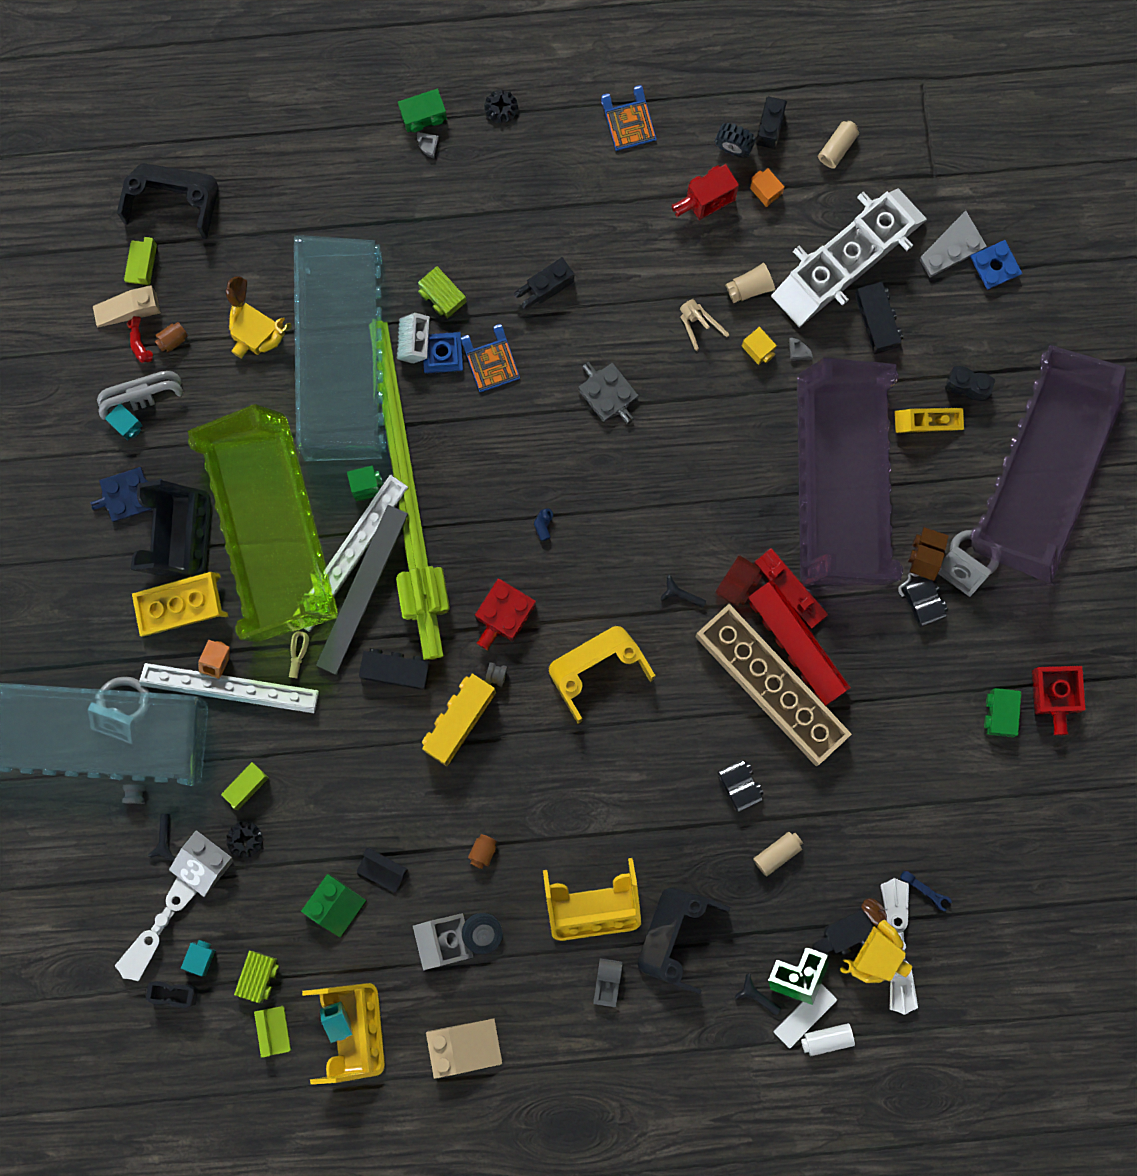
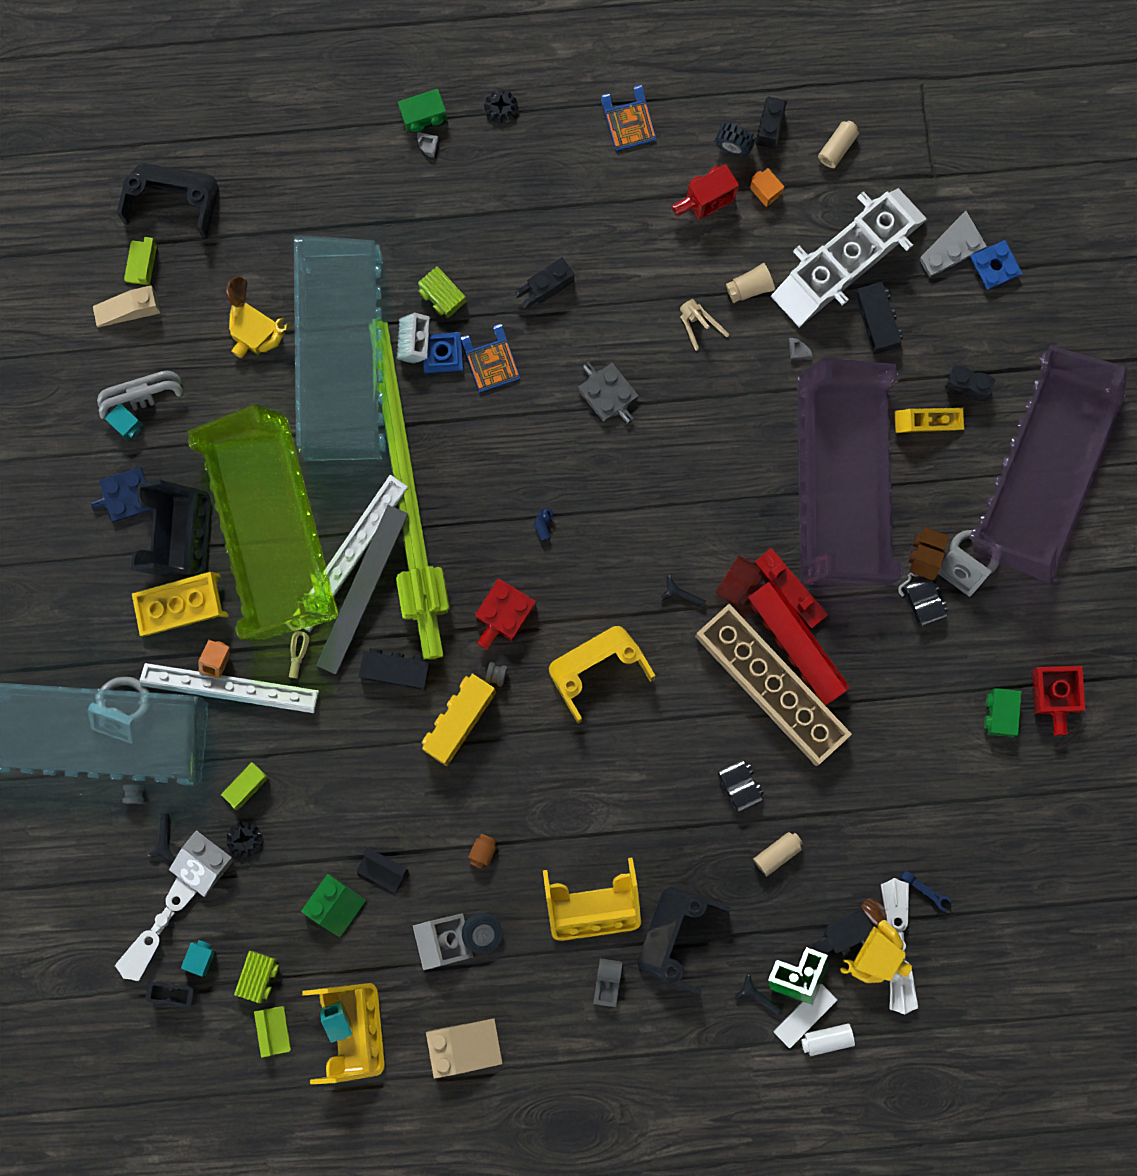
red arm [127,316,153,362] -> none
dark orange brick [154,322,188,353] -> none
green brick [347,465,383,502] -> none
yellow brick [742,327,777,365] -> none

